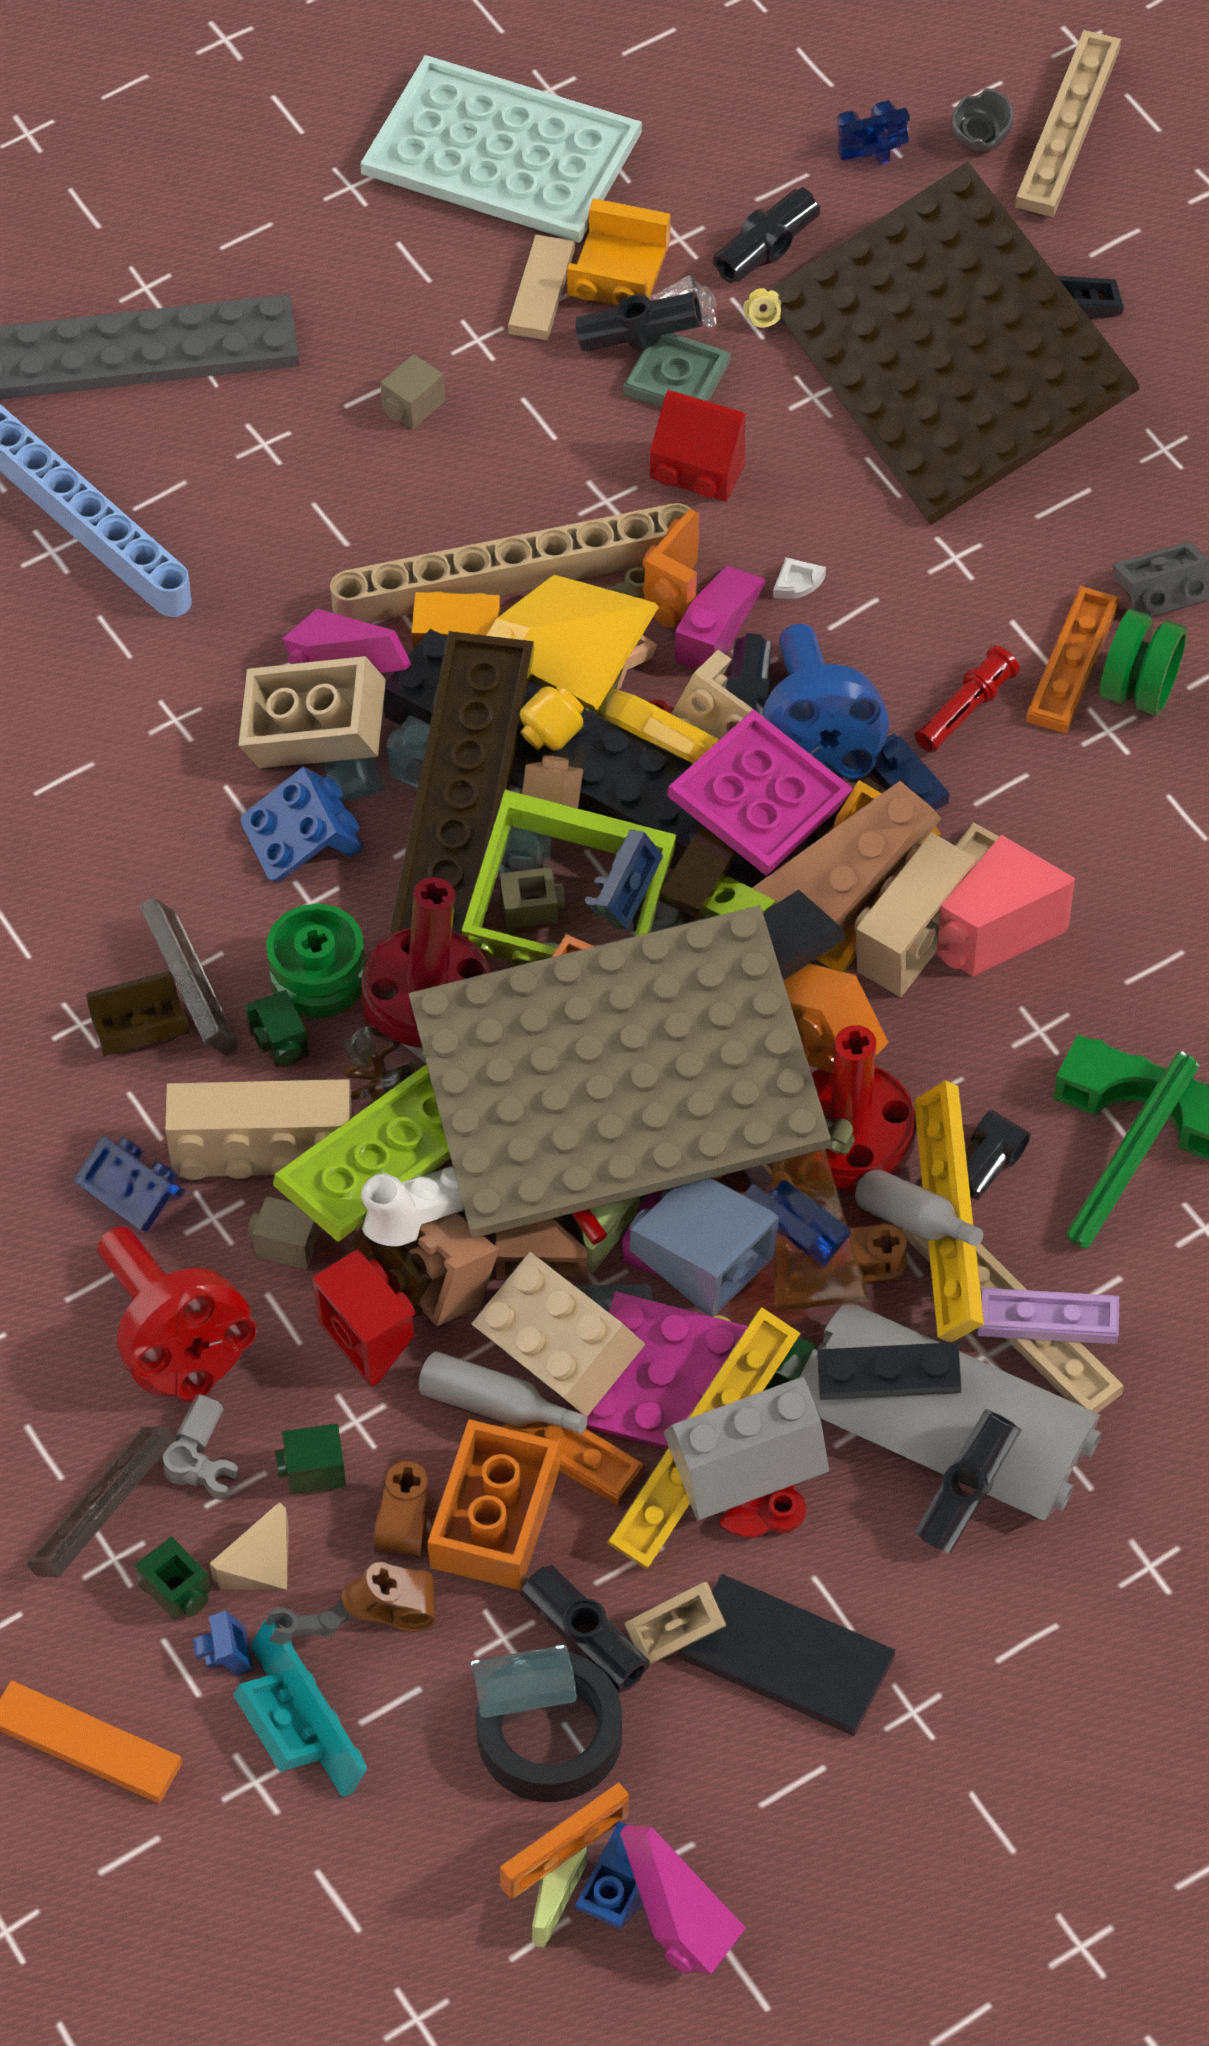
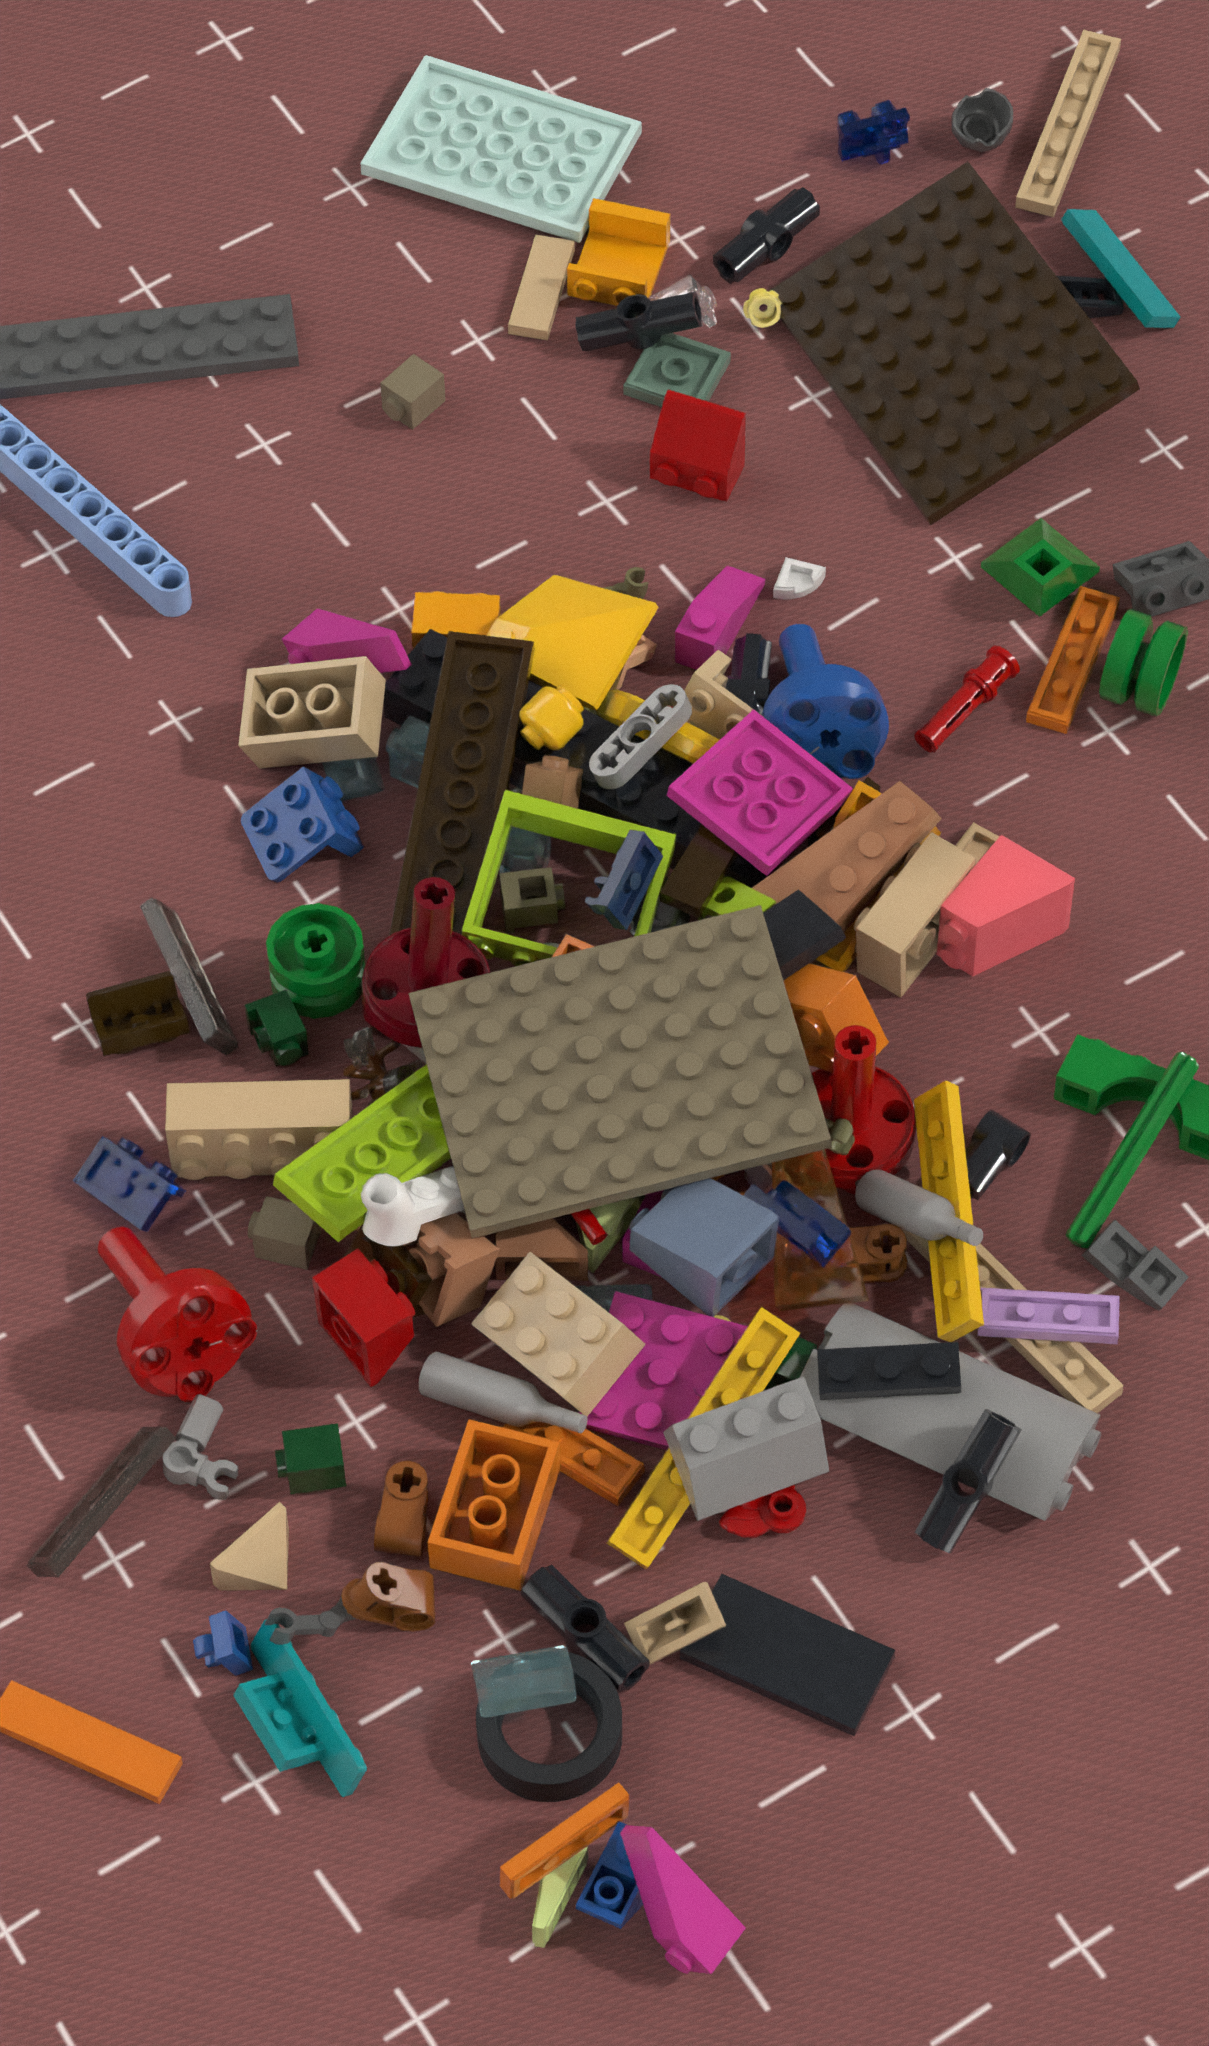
dark green brick [135,1536,211,1620] -> none
tan beam [330,503,691,623] -> none
orange bracket [642,509,699,630] -> none
dark blue plate [871,733,949,810] -> none
none -> light grey beam [589,684,692,789]
none -> green slope [981,518,1100,617]
none -> teal tile [1061,209,1181,328]
none -> dark grey slope [1081,1220,1189,1311]

